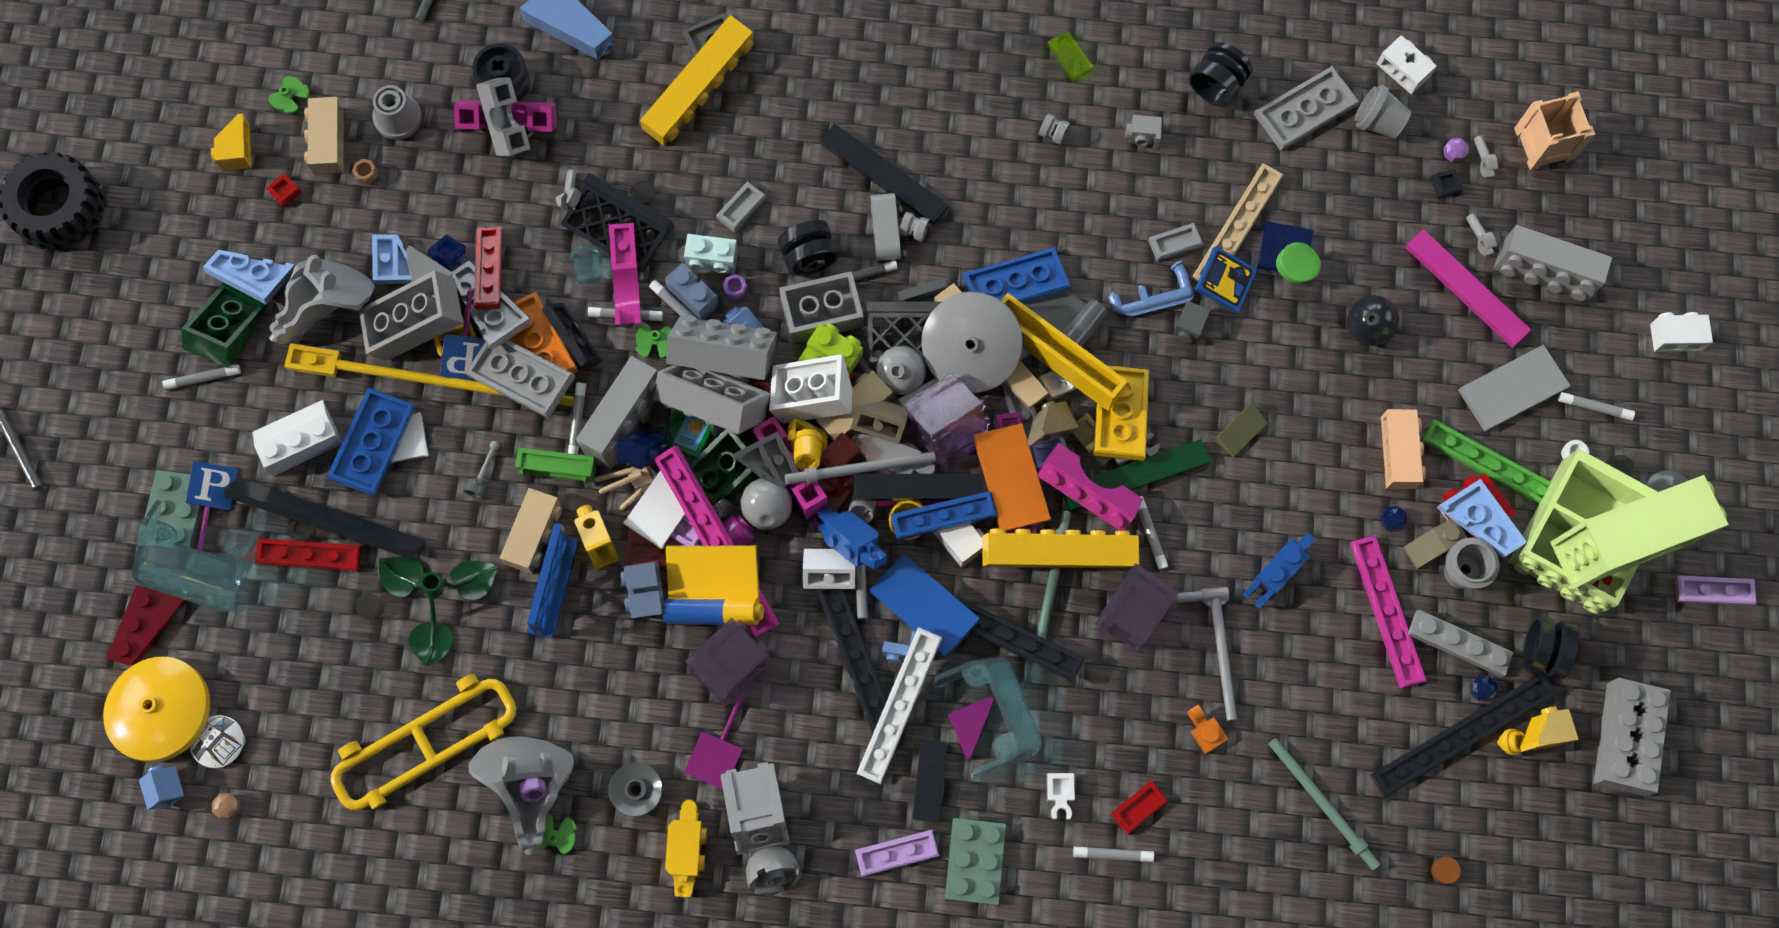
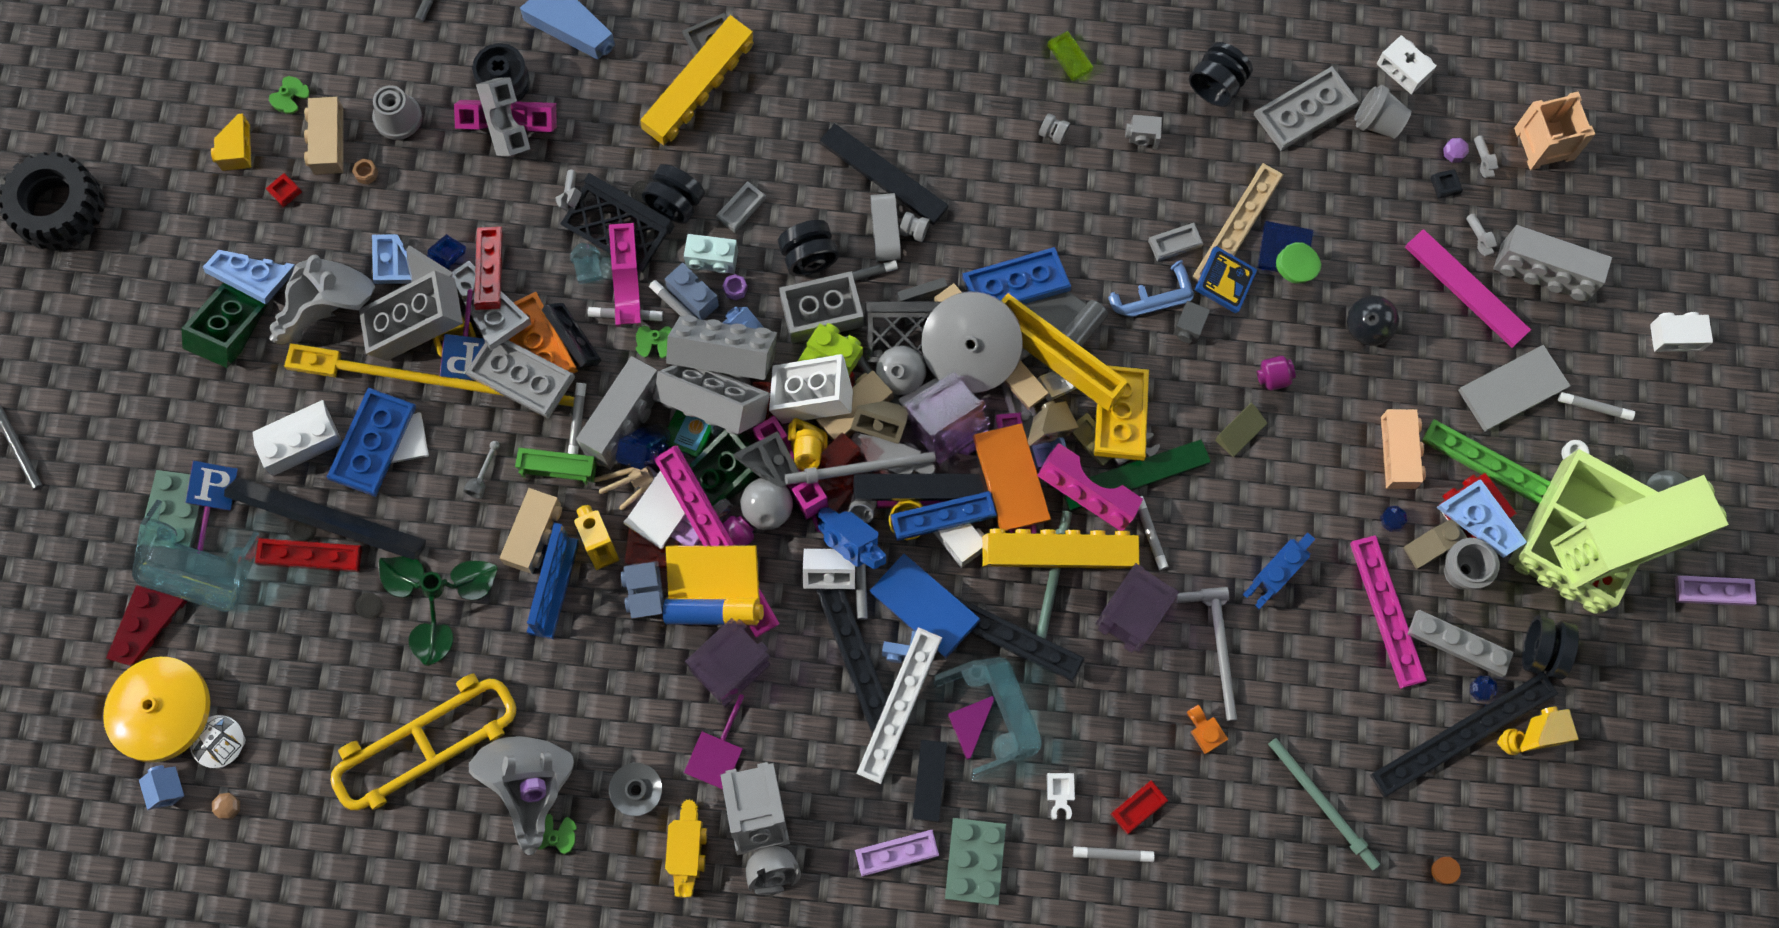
light grey bar [162,364,241,390] -> none
light grey brick [1593,678,1671,796] -> none
none -> black wheel [641,164,705,224]
none -> magenta head [1257,355,1296,391]

